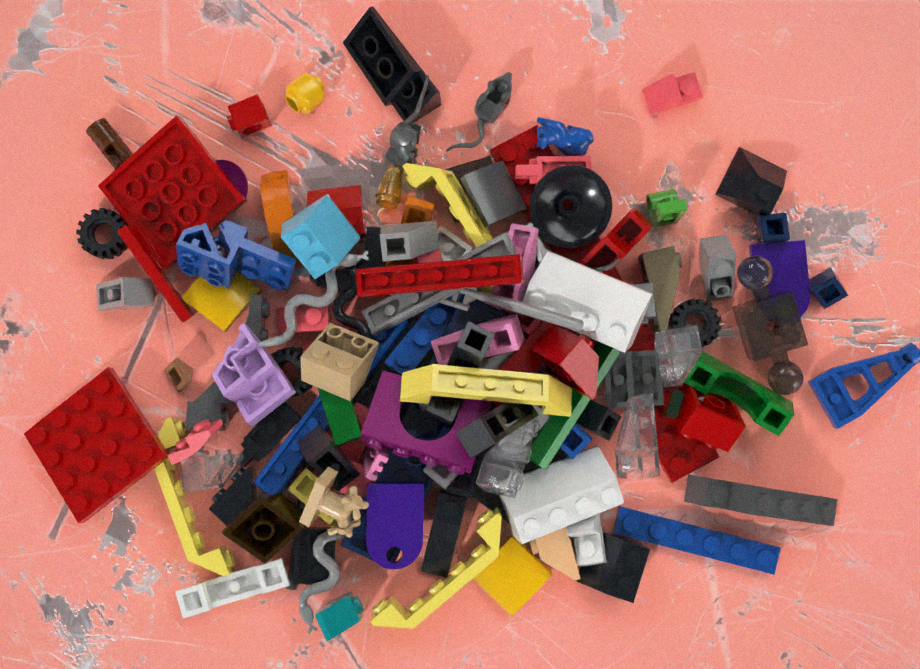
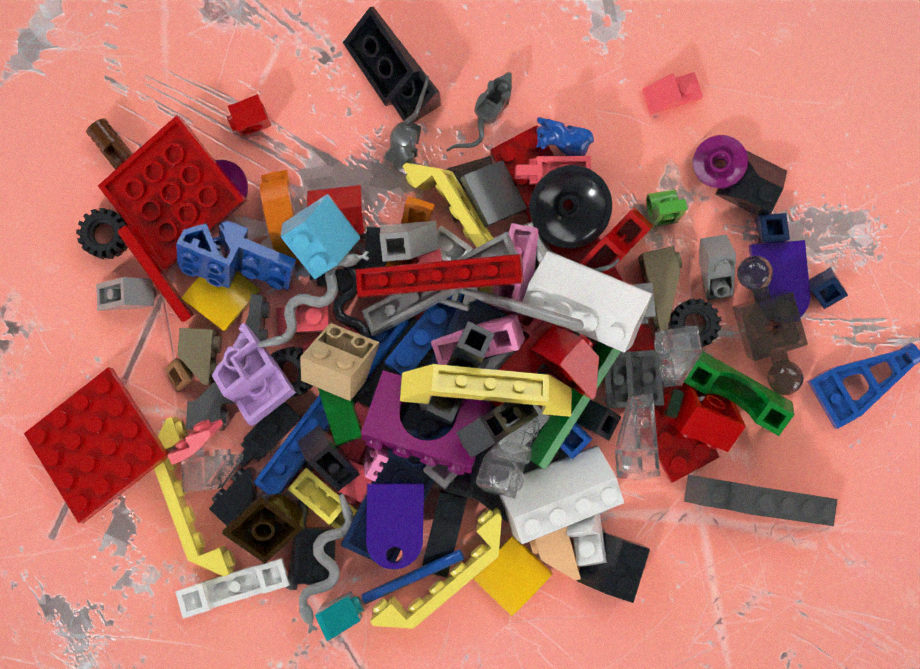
yellow head [285,73,325,114] -> none
tan piece [299,467,369,538] -> none
clear yellow cone [375,167,402,209] -> none
blue plate [612,506,781,575] -> none
none -> dark tan slope [177,328,222,385]
none -> blue bar [361,549,464,604]
none -> magenta dish [693,135,748,189]

